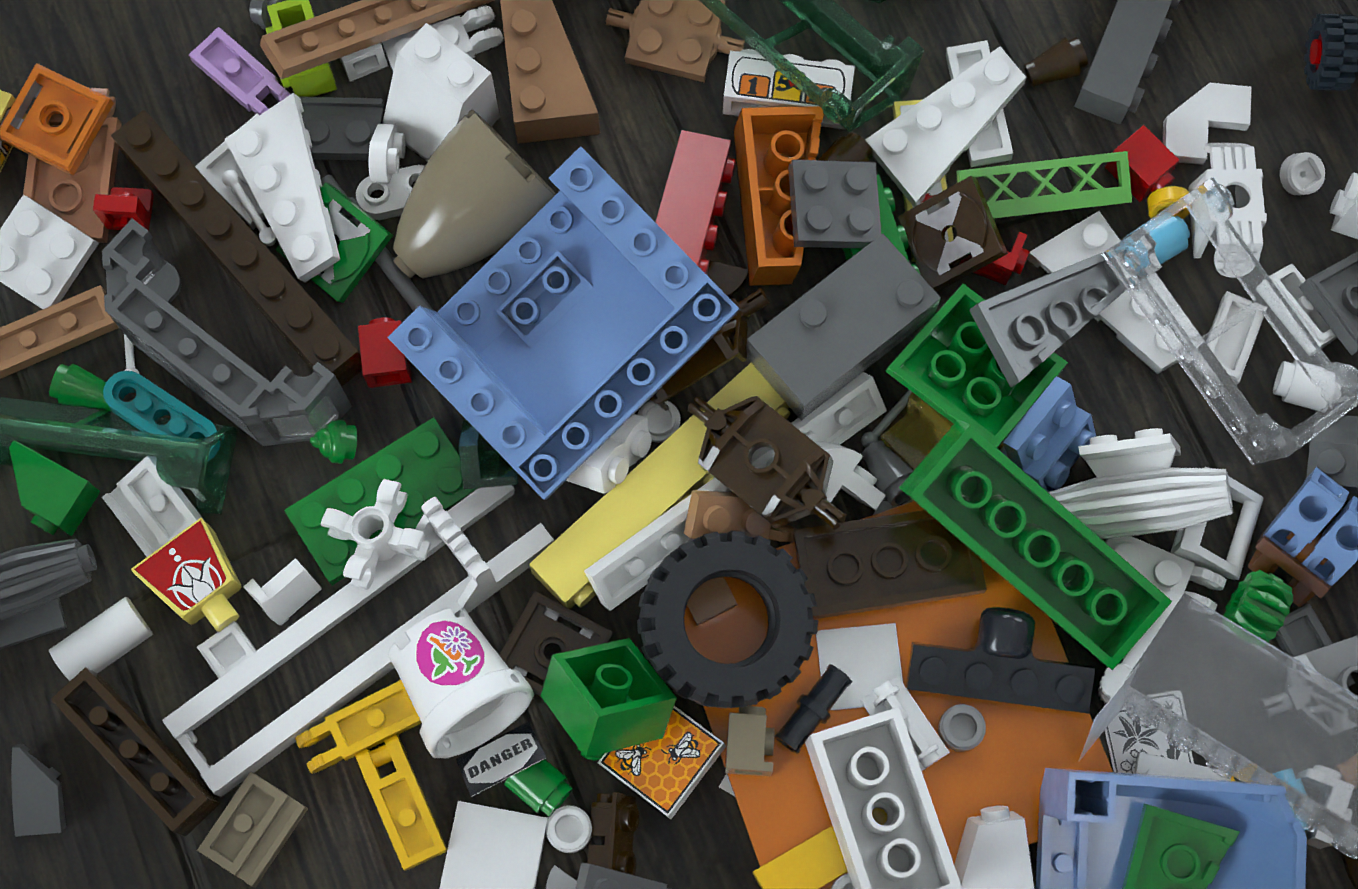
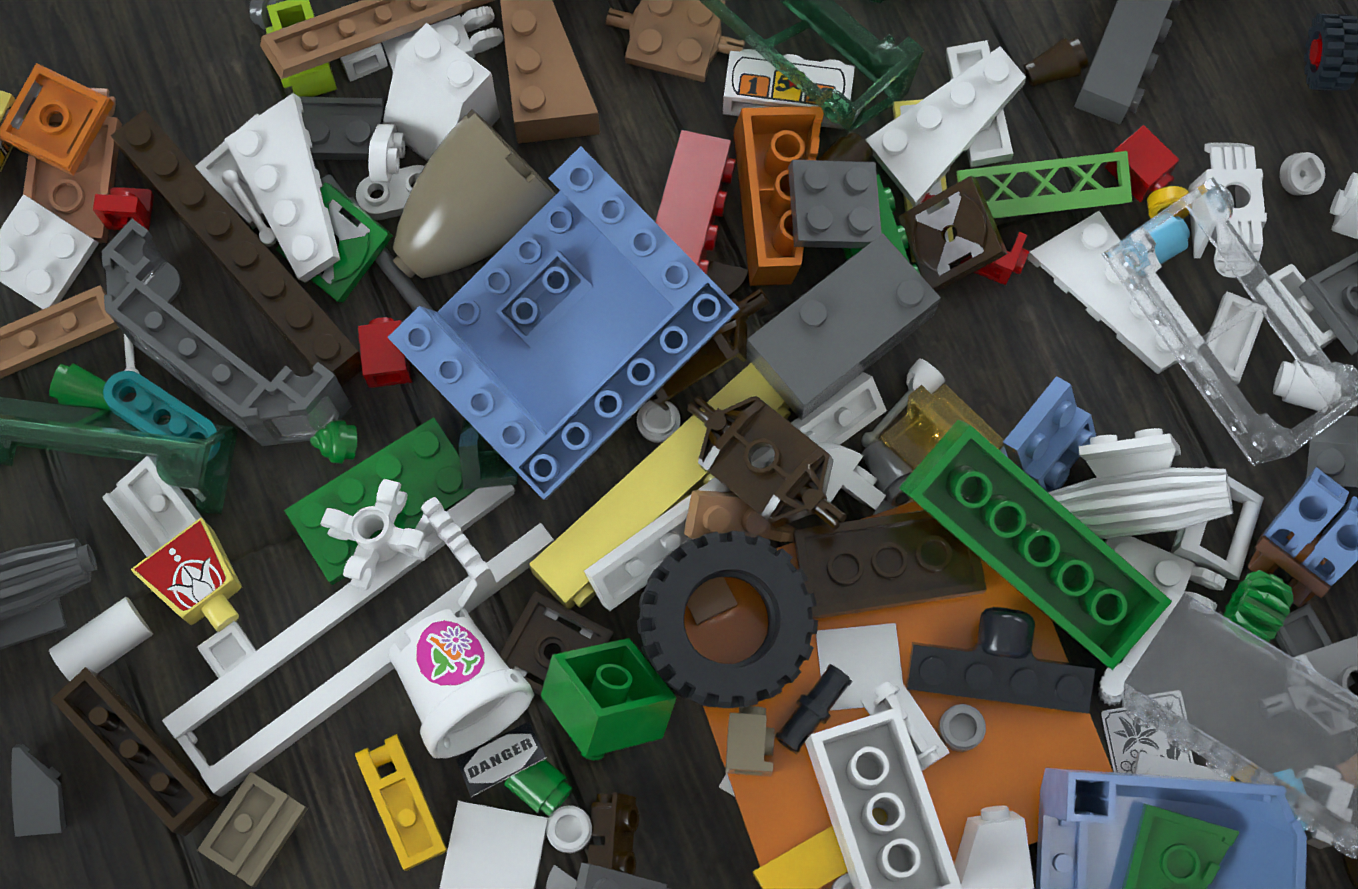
green slope [9,440,100,536] -> none
lavender hinge [189,27,291,115] -> none
white tile [243,558,322,626] -> none
yellow hinge [295,680,421,774] -> none
white brick [566,414,652,494] -> none
tile [598,706,726,819] -> none
green slope [886,284,1068,448] -> none
wing [969,250,1130,388] -> none
white sticker [1079,664,1140,761] -> none
white tile [1163,83,1251,164] -> none

